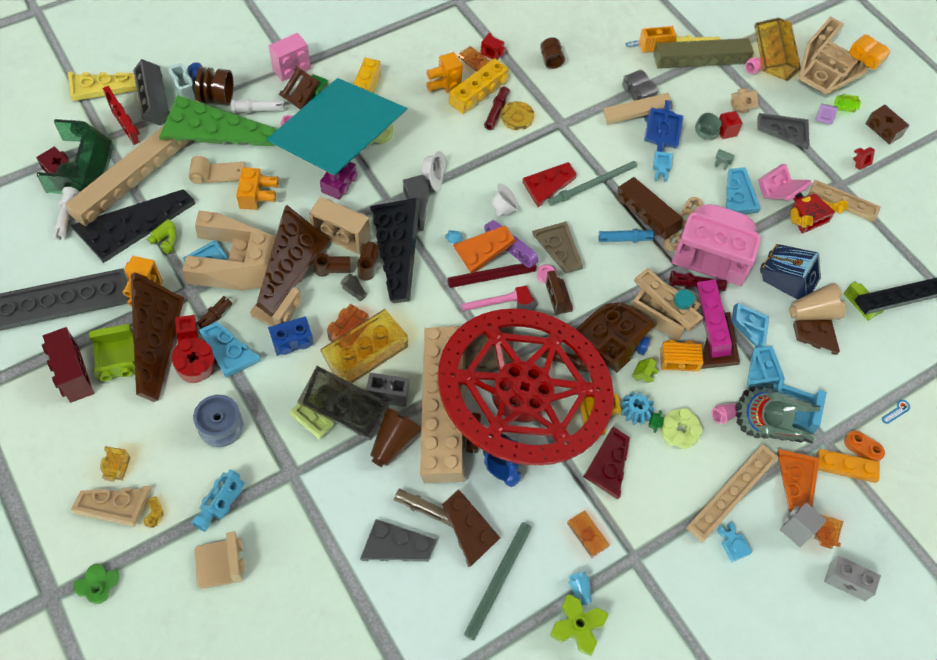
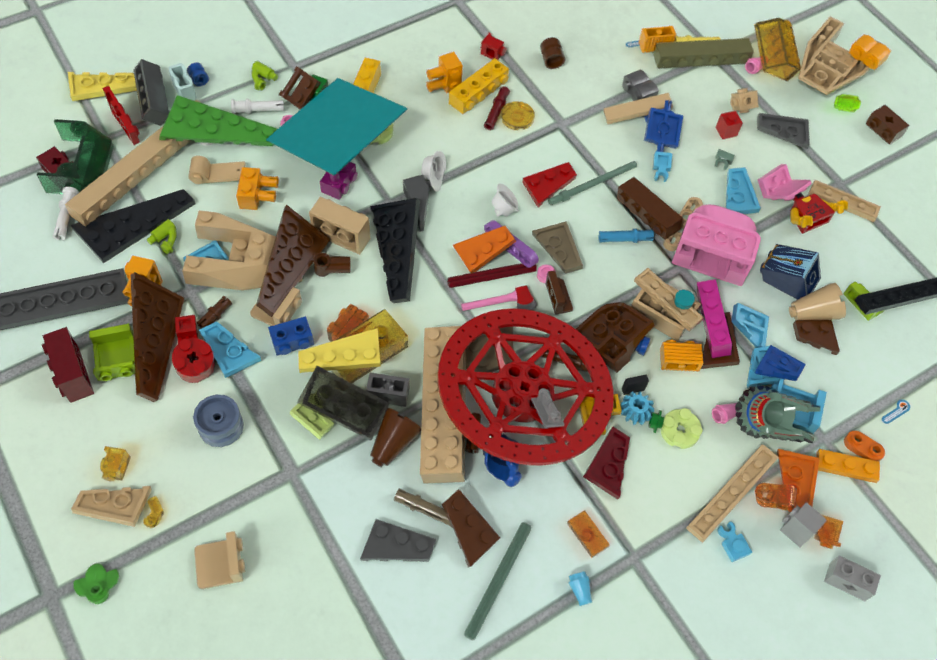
medium azure brick [191,469,245,532] -> none
reddish brown wheel [195,67,234,106] -> none
bright pink brick [268,33,311,82] -> none
clear smoke cone [340,274,367,302] -> none
reddish brown piece [357,241,379,281] -> none
medium azure plate [445,230,463,244] -> none
clear orange plate [459,46,490,72] -> none
lime plant [550,594,608,656] -> none
lime tile [632,358,658,383] -> none
dark red pin [669,271,727,291] -> none
sand green hair [695,113,722,140] -> none
lavender tile [815,103,838,124] -> none
red tile [853,147,875,170] -> none
none -> lime plant [251,61,278,91]
none -> light yellow wing [298,328,381,373]
none -> light grey hinge [531,388,565,428]
none -> black piece [621,374,649,395]
none -> blue wing [754,345,806,381]
none -> clear orange piece [755,483,797,511]

